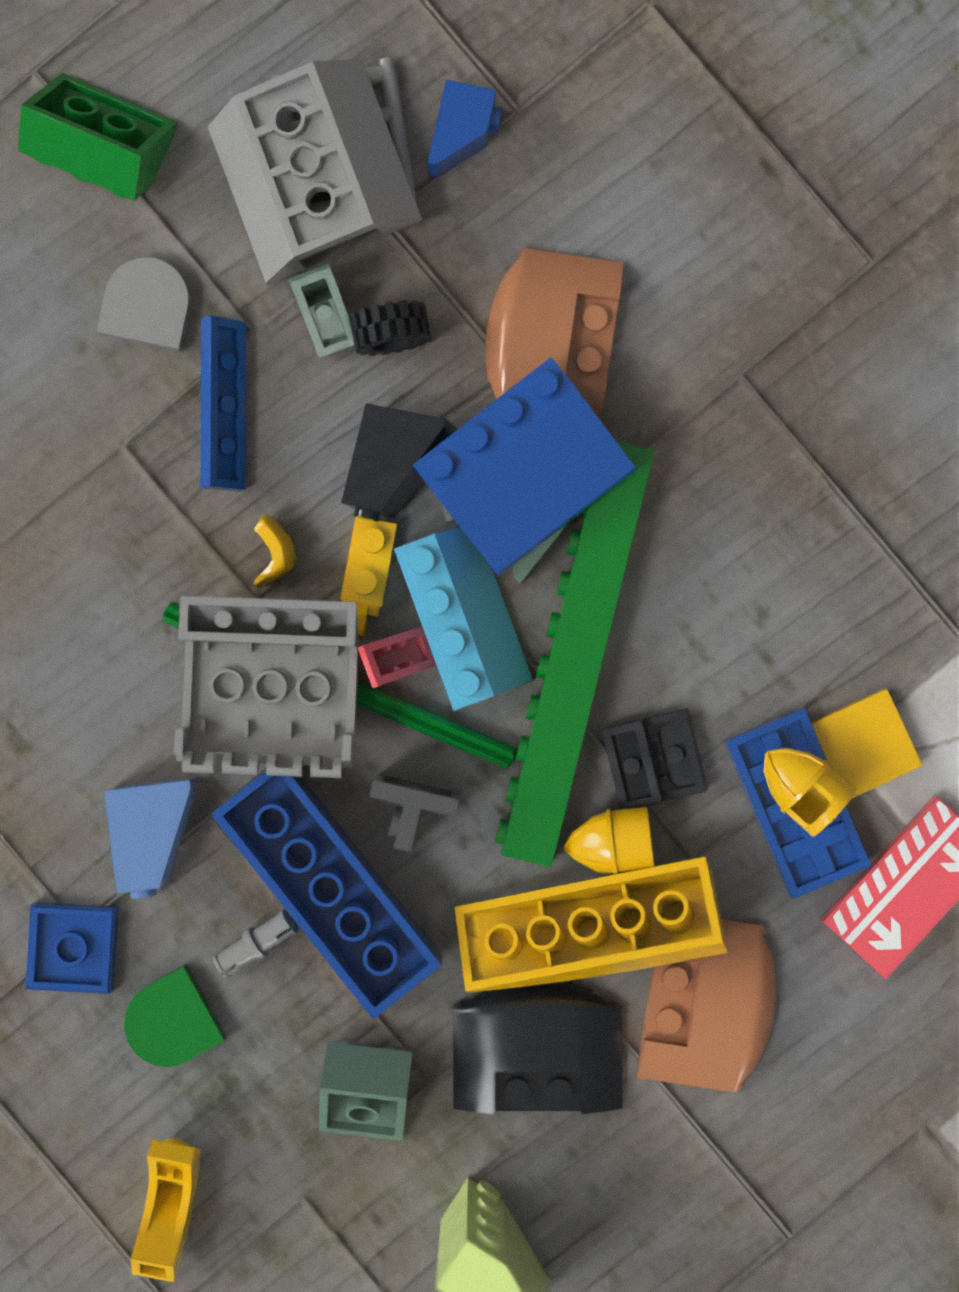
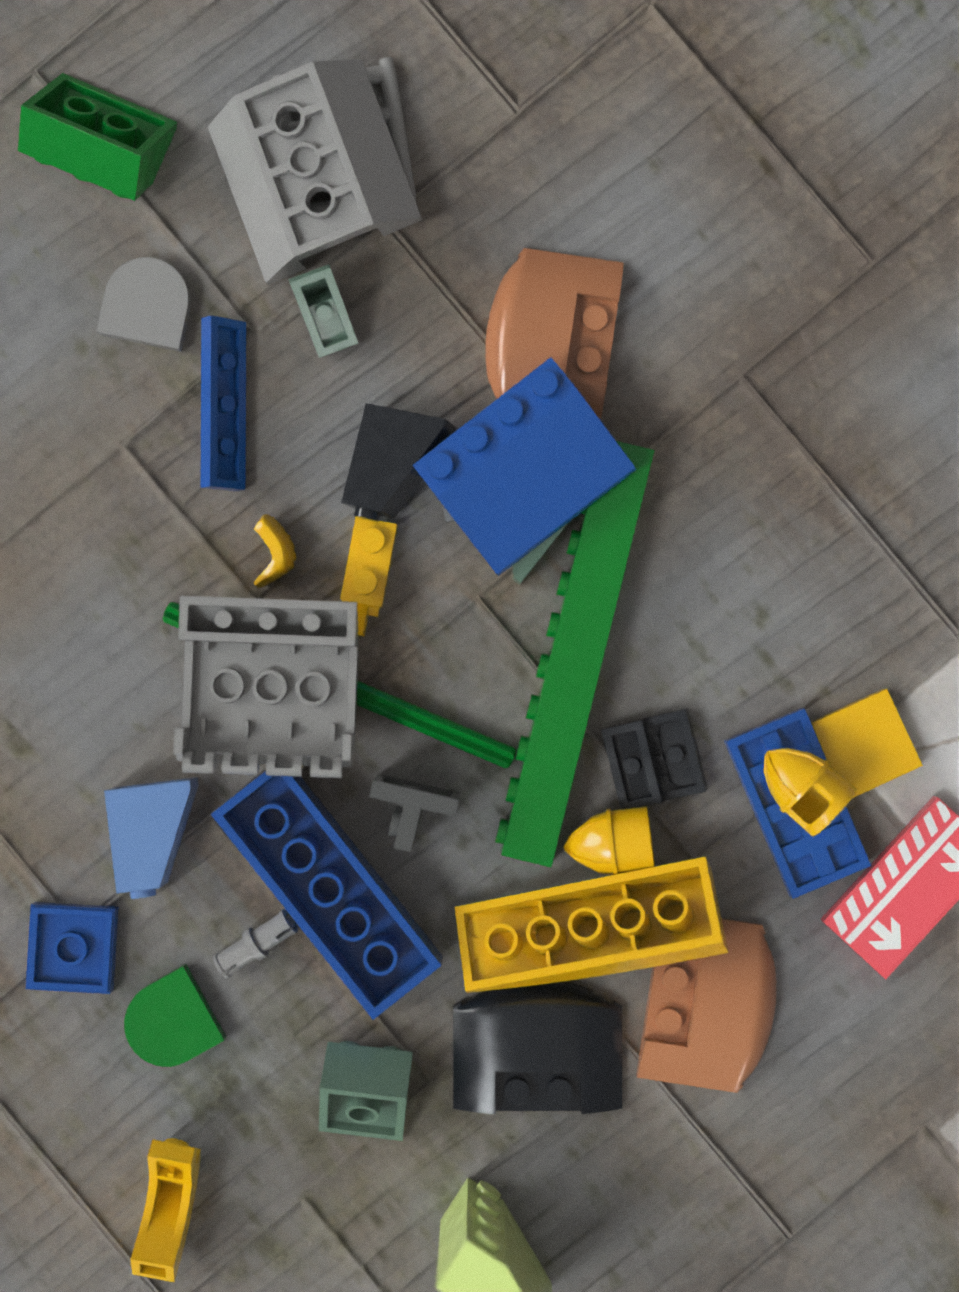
black tyre [350,300,431,356] -> none
coral slope [358,626,437,688] -> none
medium azure slope [394,527,533,711] -> none
blue slope [428,80,502,178] -> none

